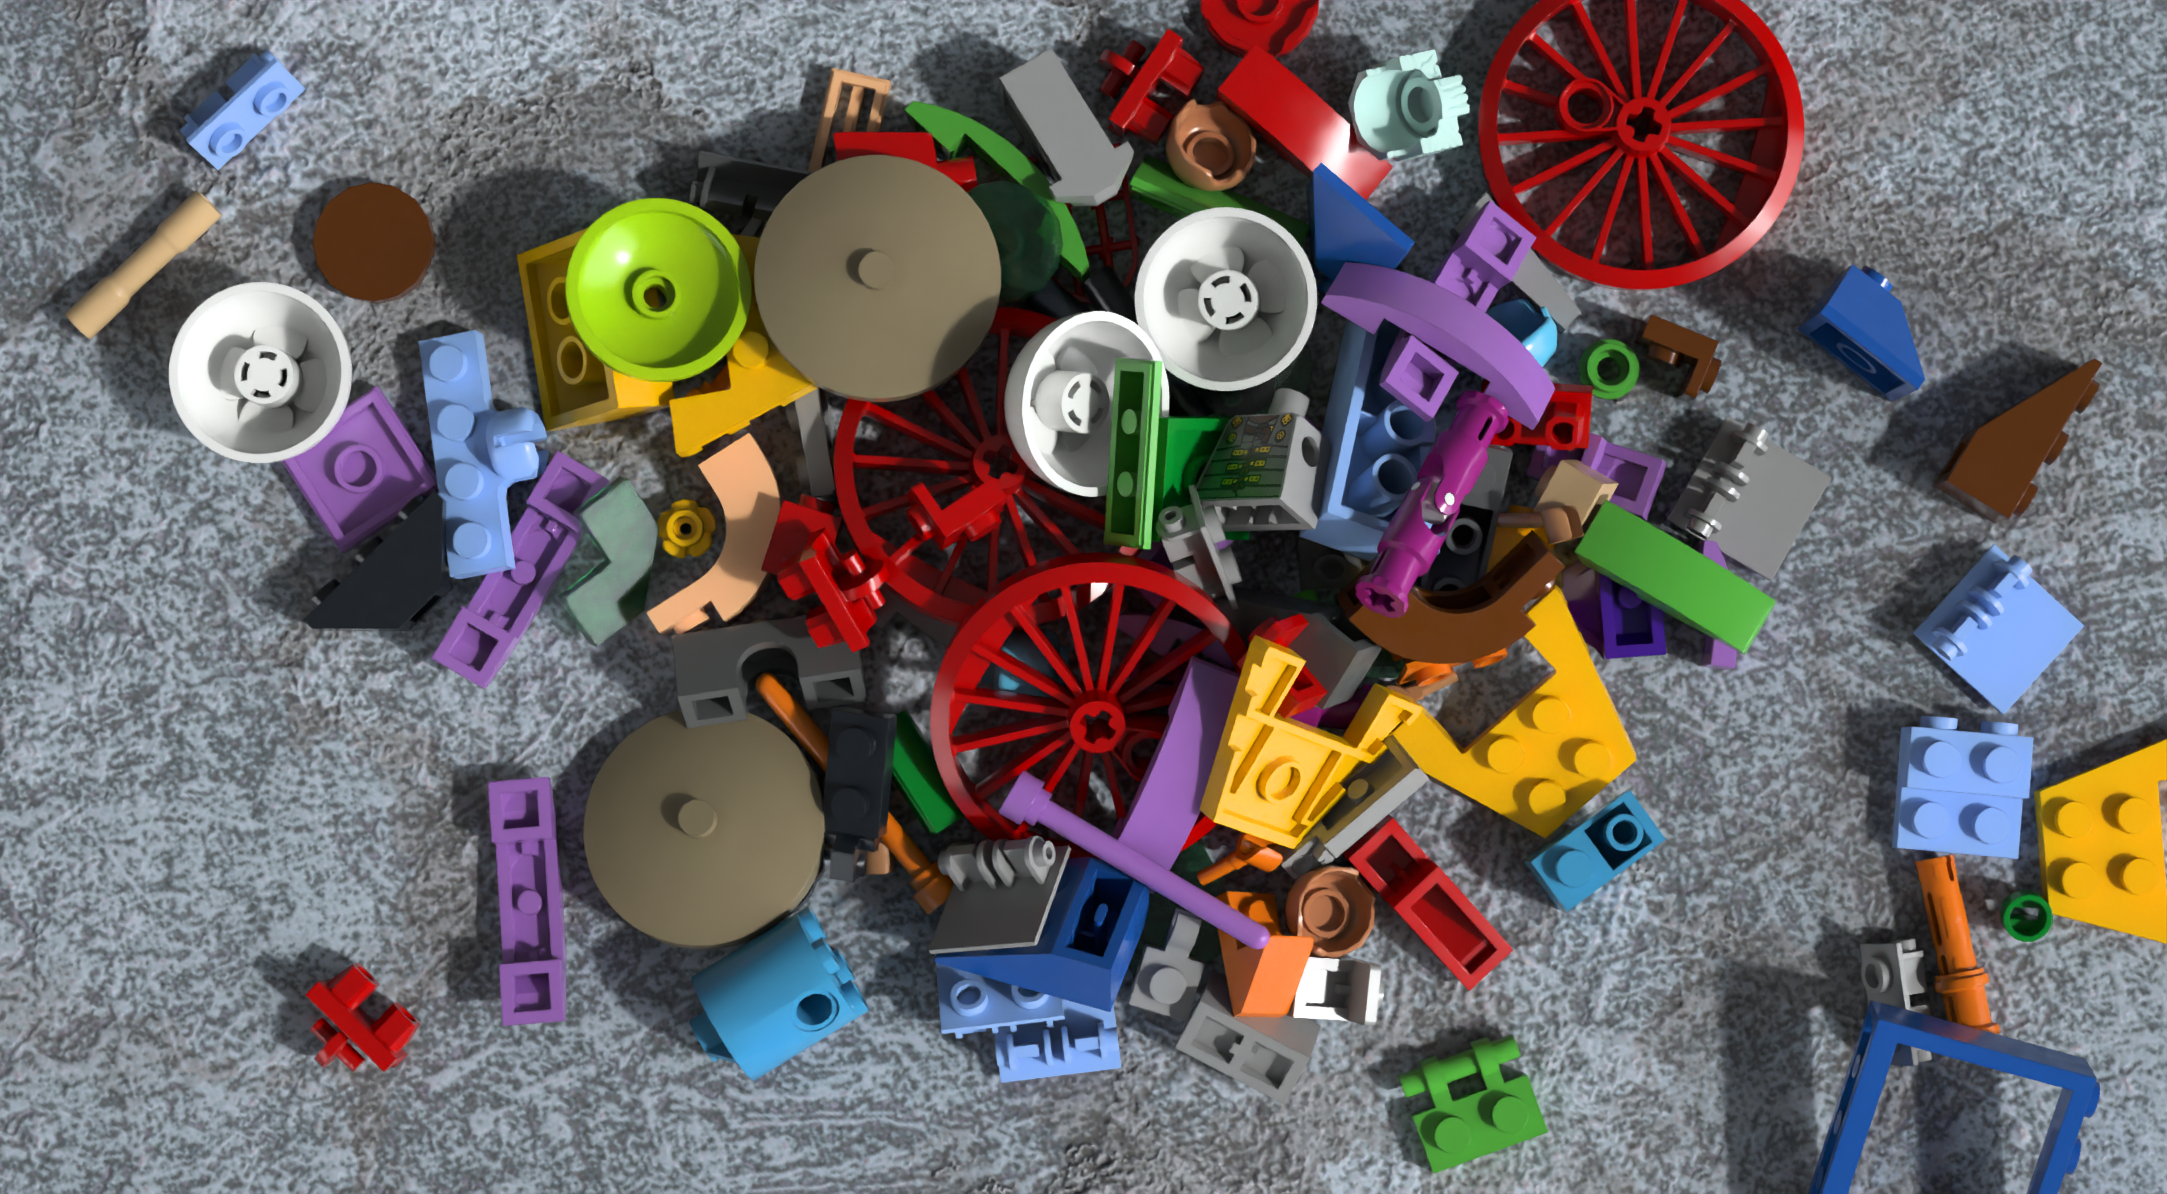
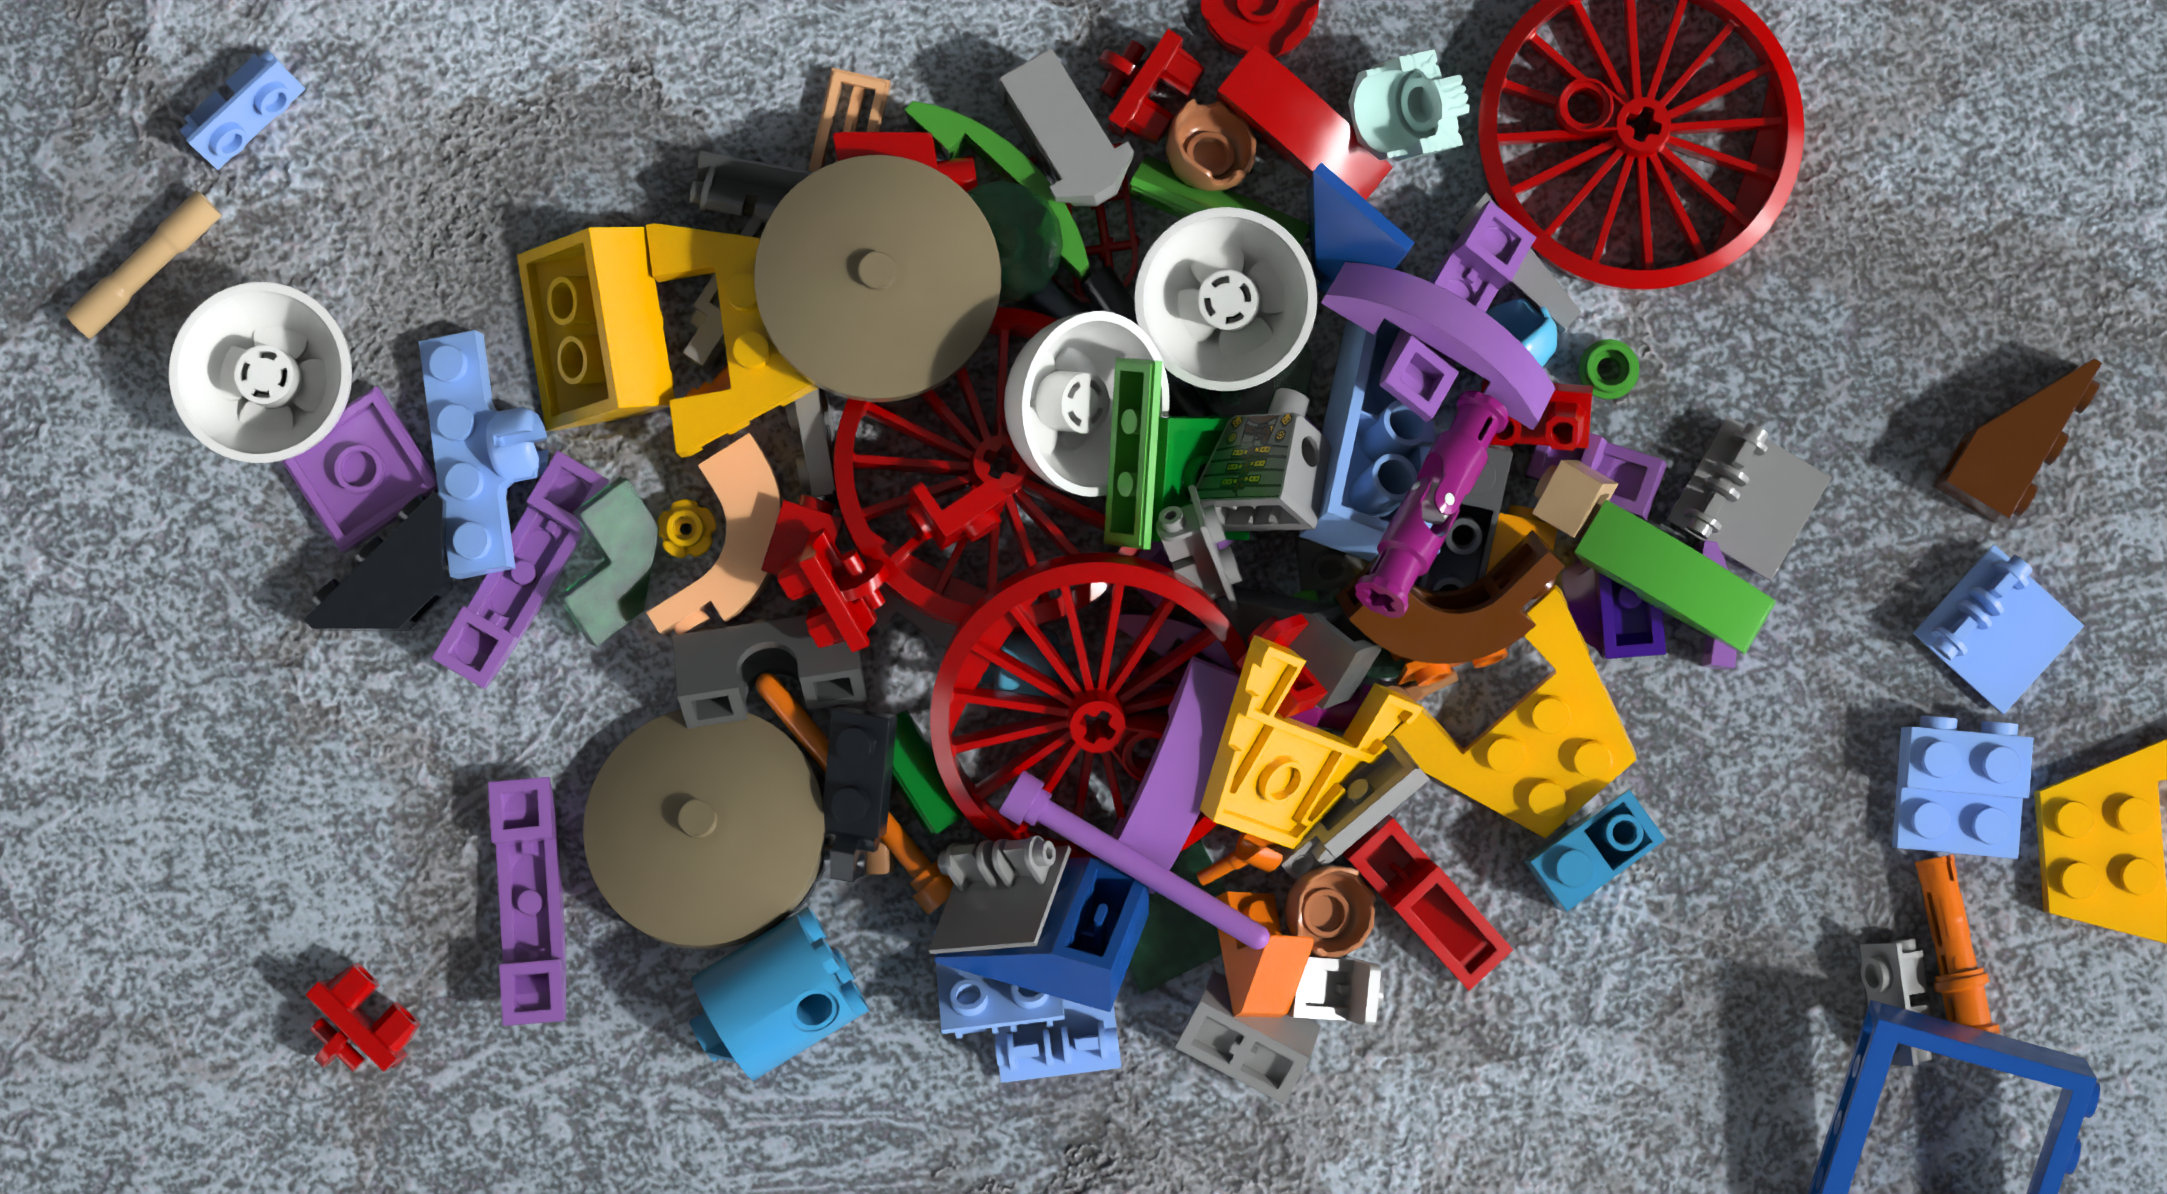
reddish brown tile [312,182,436,304] -> none
lime dish [565,198,751,382] -> none
light grey plate [1127,907,1205,1022] -> none
bright green plate [1398,1034,1548,1174] -> none
medium nougat hand [1498,505,1584,545] -> none
reddish brown bracket [1634,314,1722,402] -> none
blue slope [1797,264,1925,403] -> none
green hinge [2000,889,2053,942] -> none

